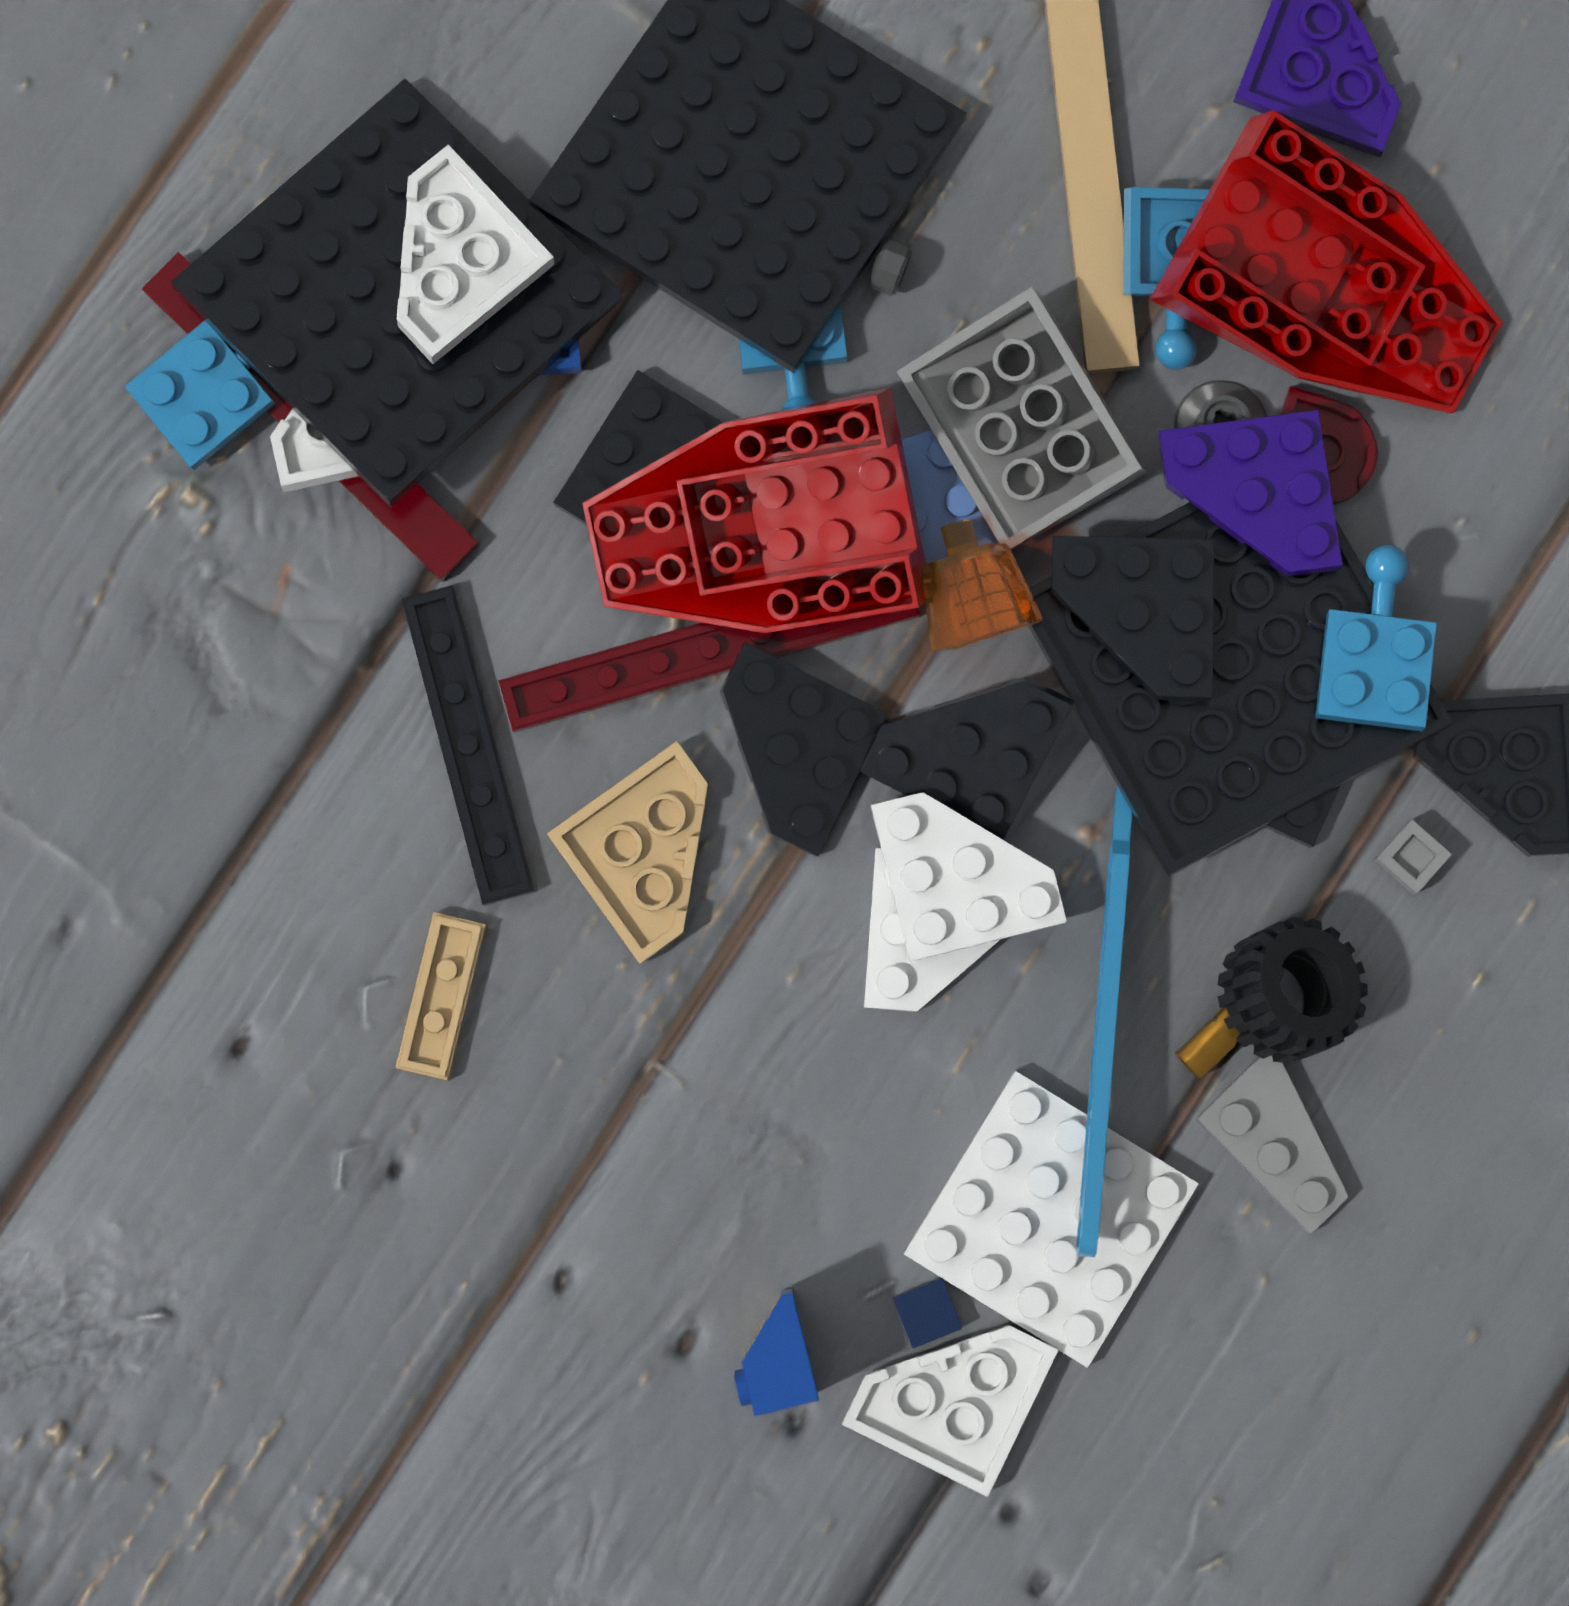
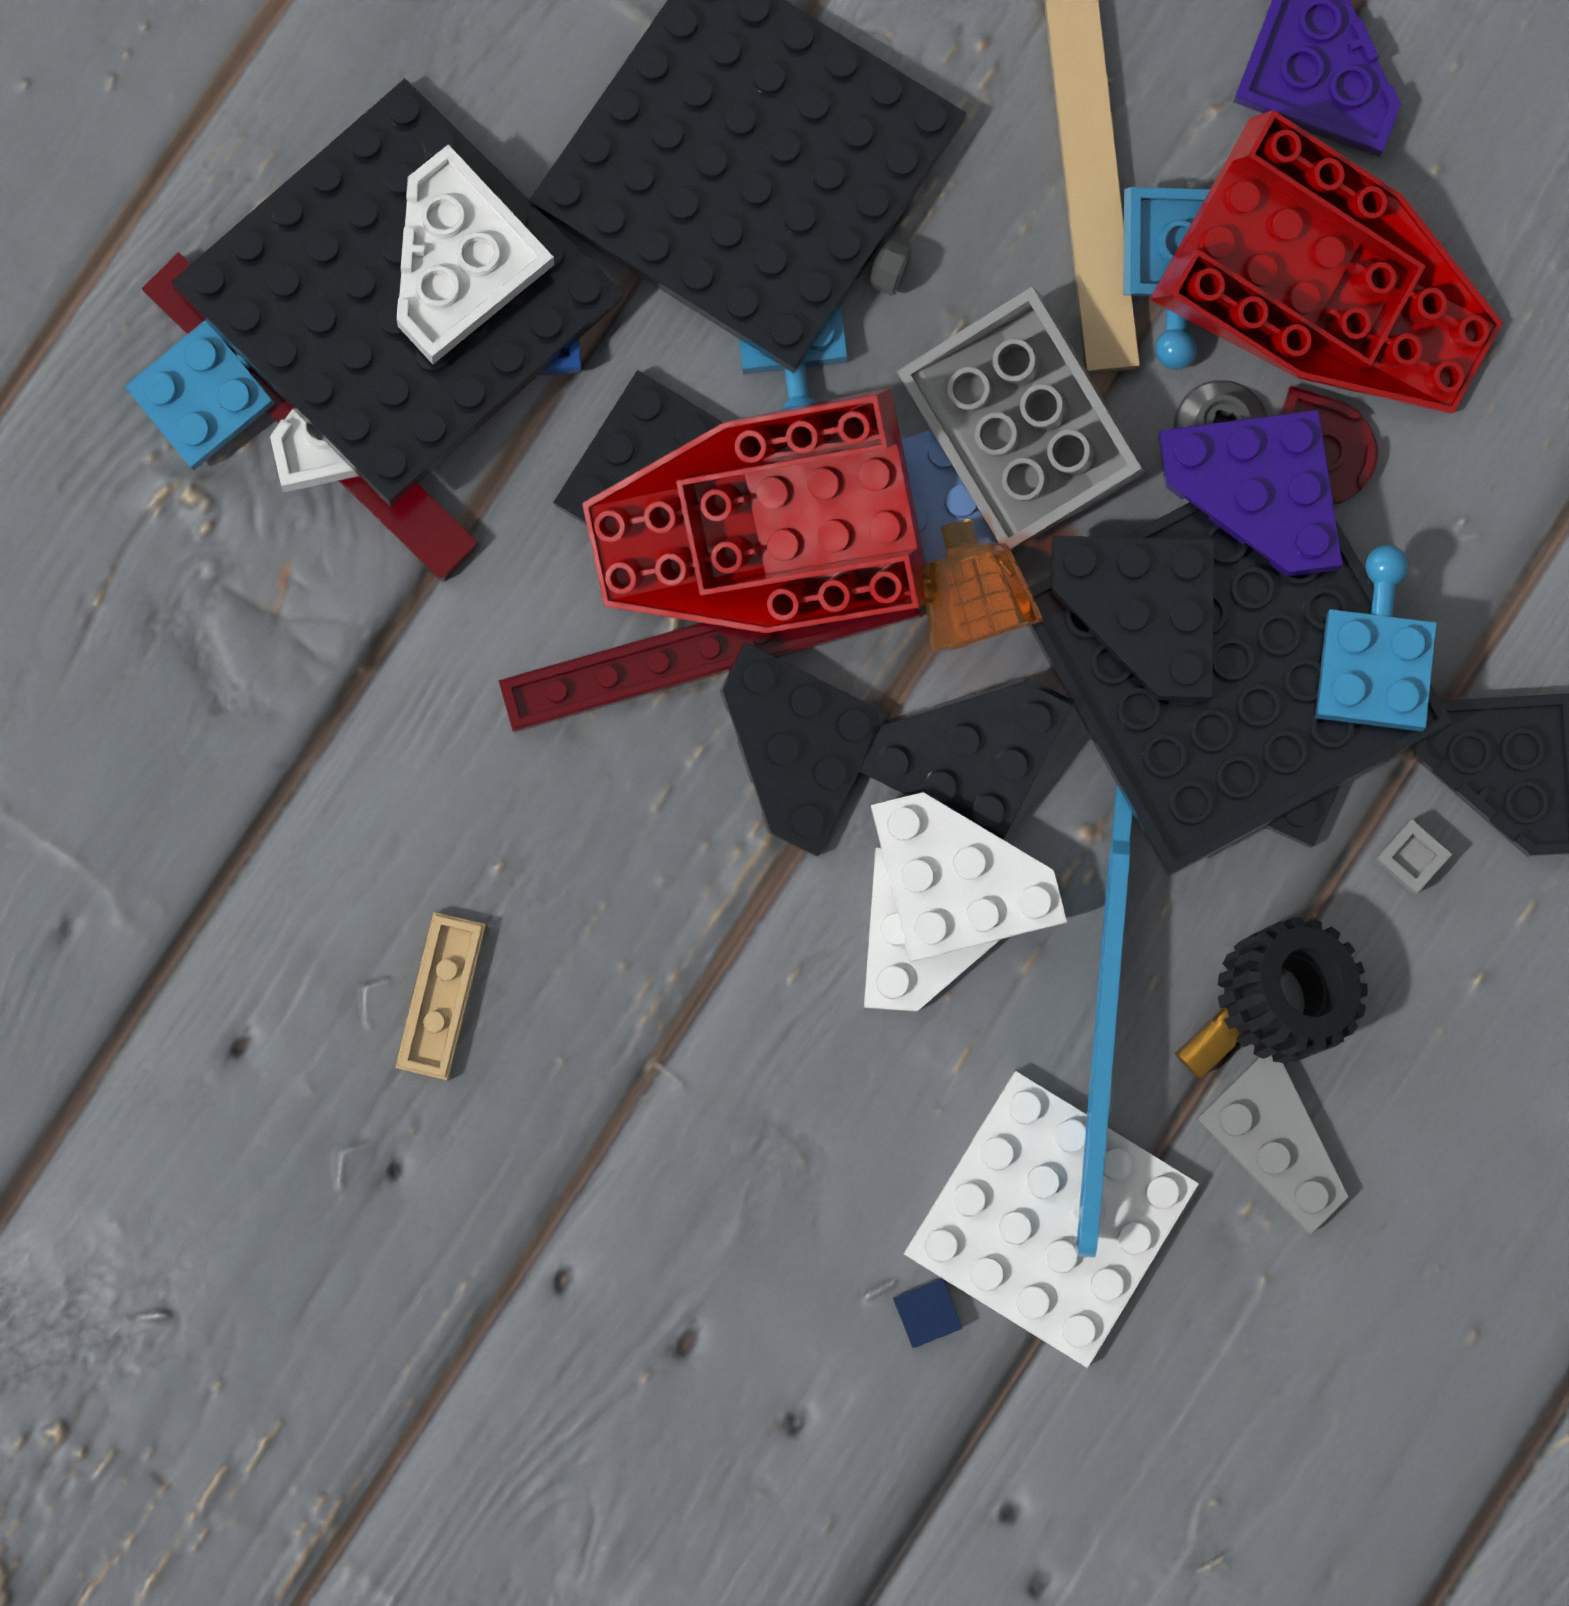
black tile [402,585,535,906] -> none
tan plate [547,741,708,965] -> none
blue slope [734,1288,819,1416] -> none
white plate [842,1325,1058,1497] -> none

